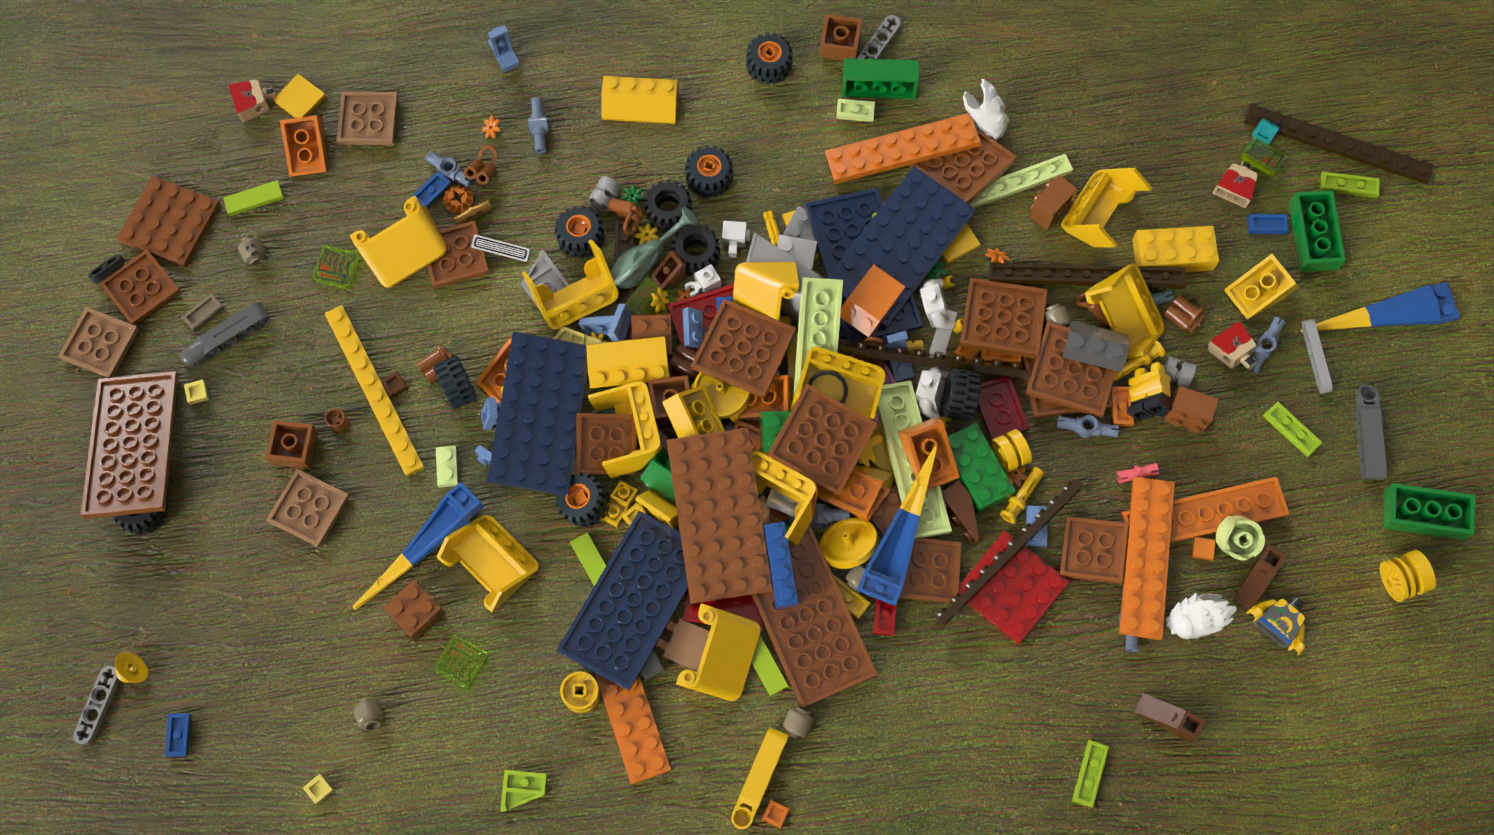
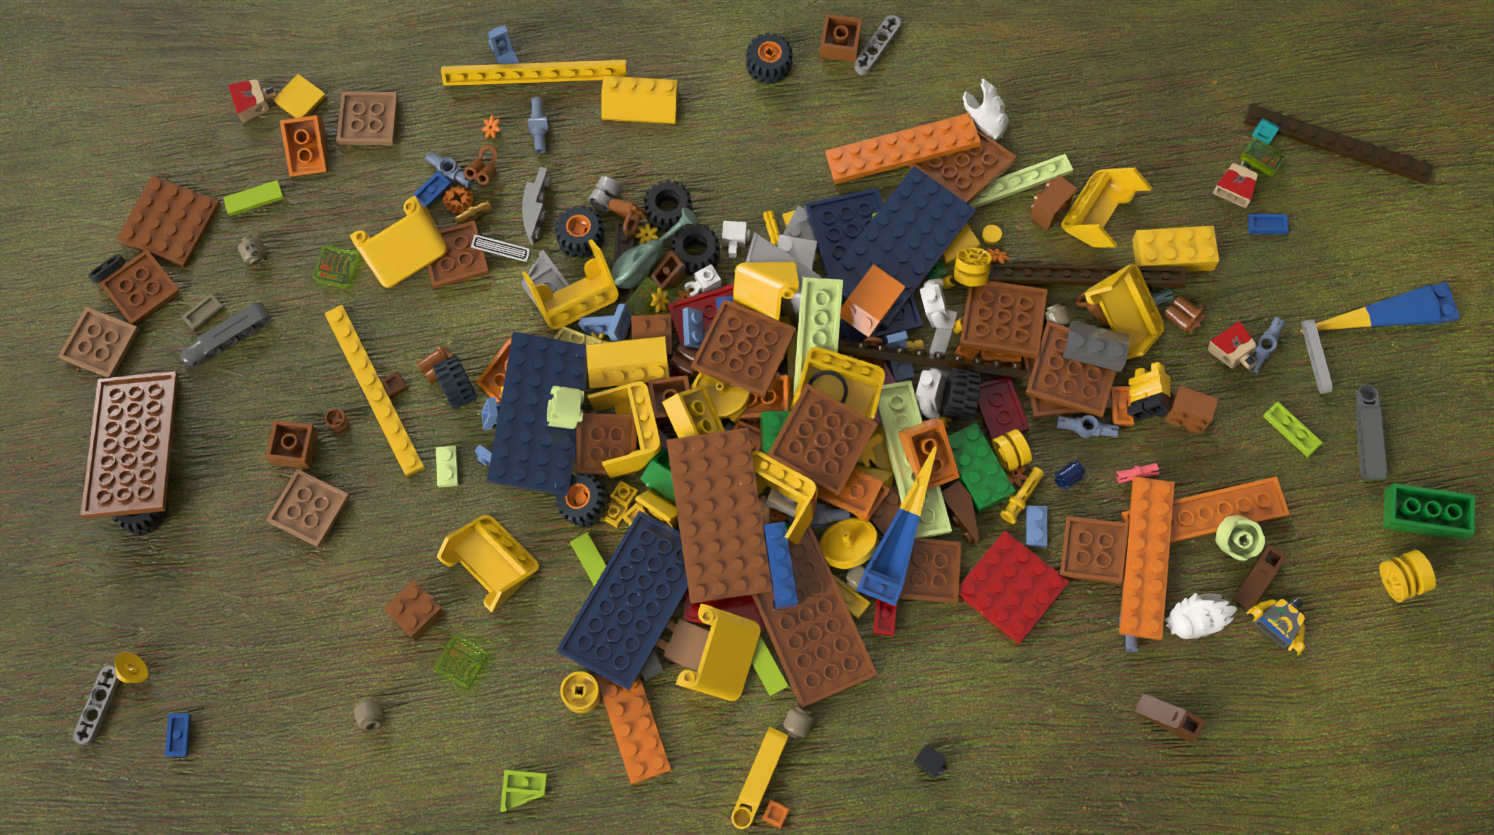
light yellow plate [184,380,209,405] -> none
light yellow plate [303,774,334,805] -> none
blue plate [353,482,484,610] -> none
green plant [620,184,644,207] -> none
black wheel [685,145,733,198] -> none
yellowish green plate [836,99,875,122] -> none
green brick [842,57,919,99] -> none
dark brown plate [935,479,1084,629] -> none
lime tile [1071,740,1110,808] -> none
yellow pin [1113,341,1165,383] -> none
light grey wheel [1164,356,1196,388] -> none
orange tile [1191,537,1215,561] -> none
yellow slope [1224,254,1299,320] -> none
green brick [1288,191,1346,272] -> none
lime tile [1320,172,1380,198] -> none
none -> yellow plate [441,60,627,86]
none -> light grey slope [522,167,551,245]
none -> yellowish green brick [547,386,584,429]
none -> black brick [912,744,947,778]
none -> yellow wheel [954,247,992,287]
none -> yellow tile [982,225,1002,245]
none -> clear blue brick [1055,461,1085,489]

